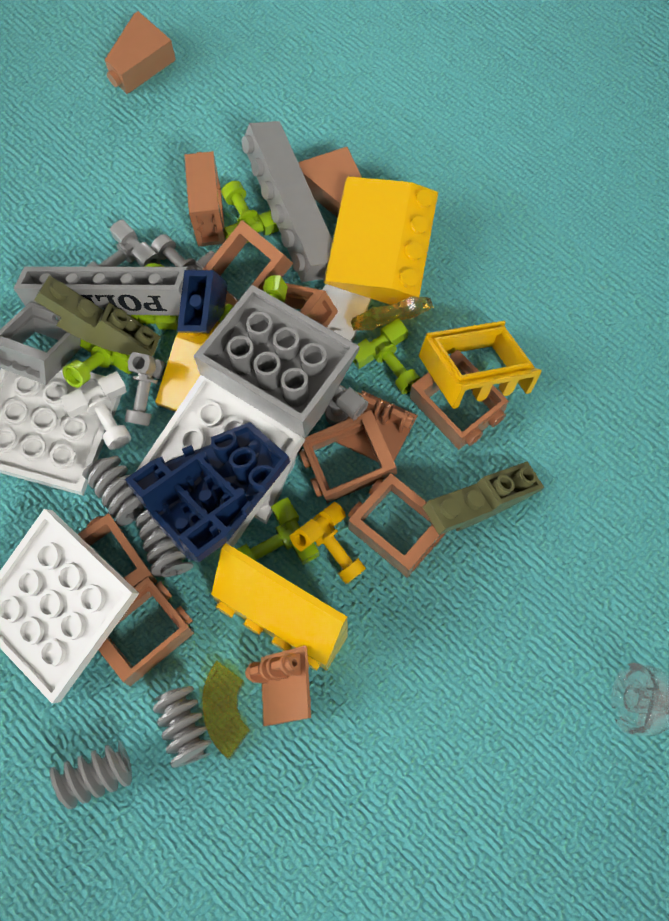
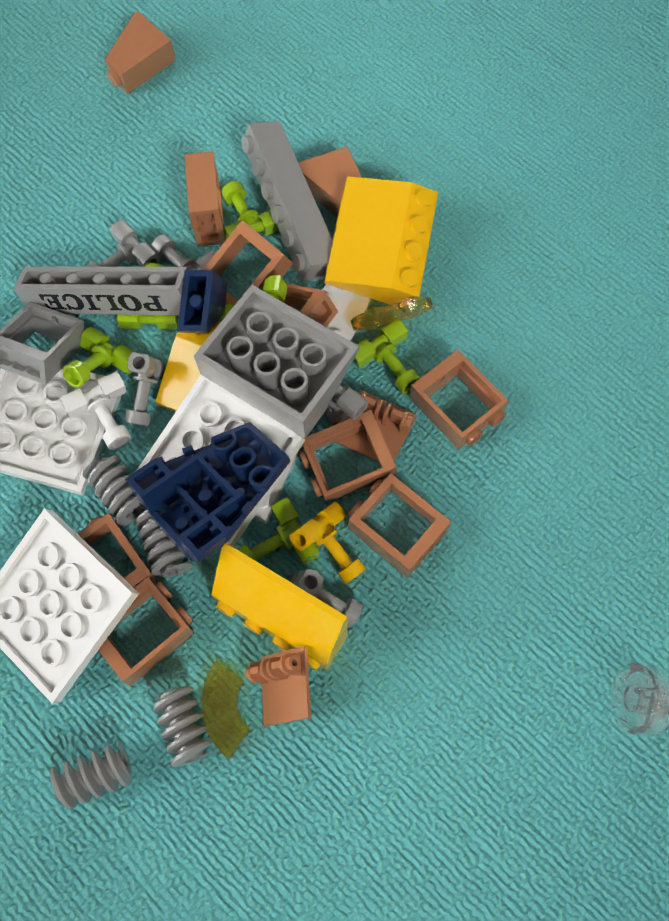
olive slope [34,275,161,356] -> none
yellow window [418,321,542,409] -> none
olive slope [423,461,544,535] -> none
none -> light grey bar [286,569,363,628]

